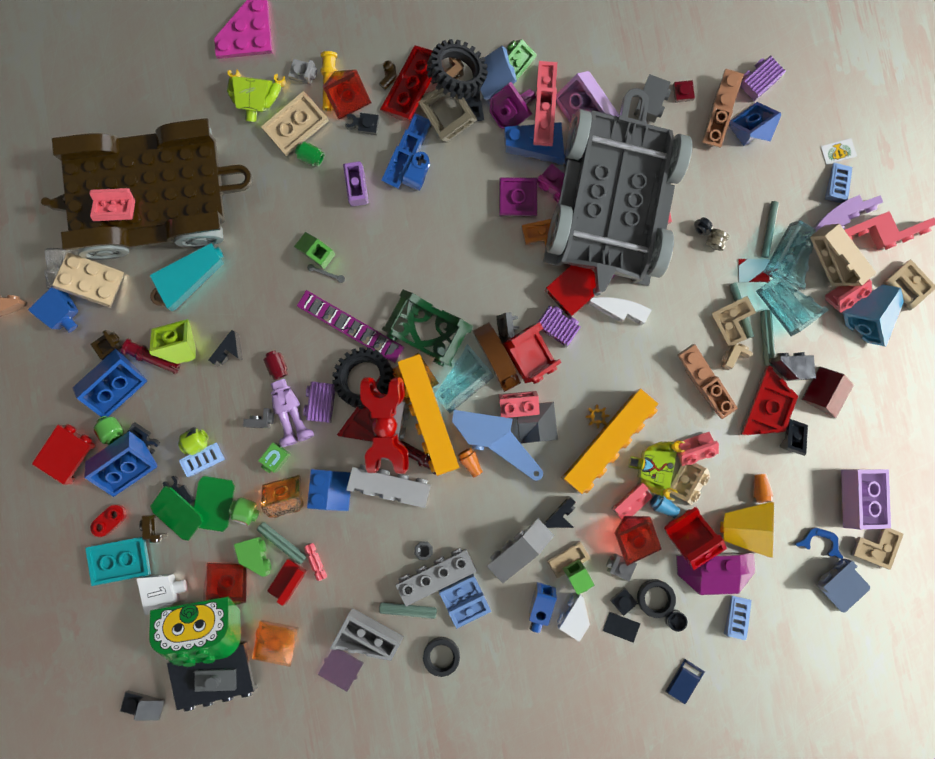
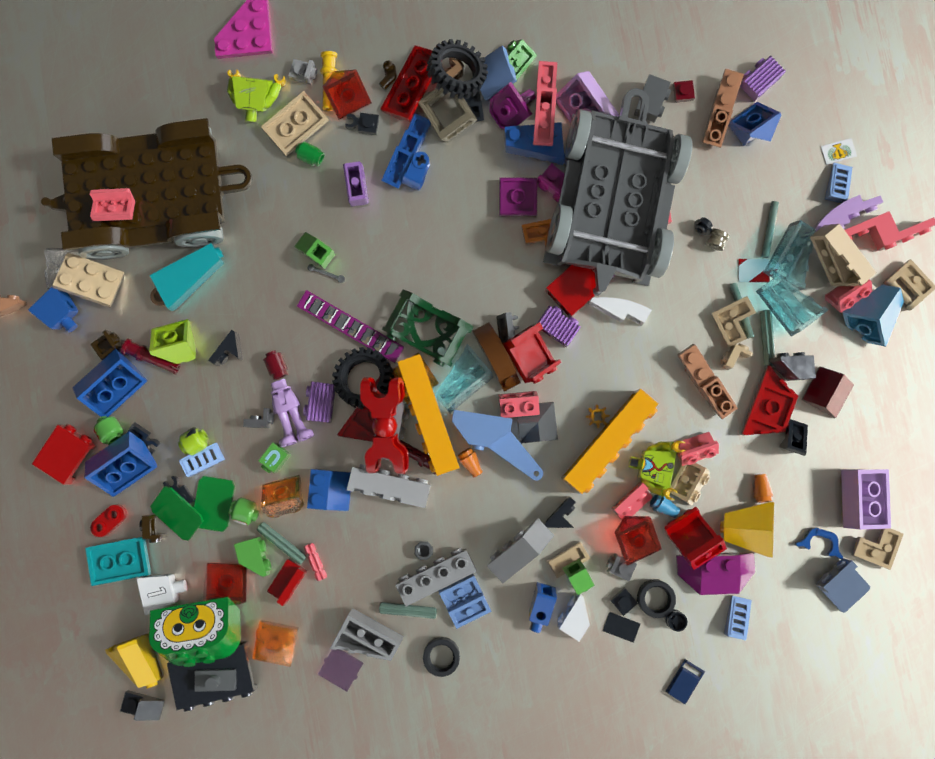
none -> yellow slope [105,633,163,689]

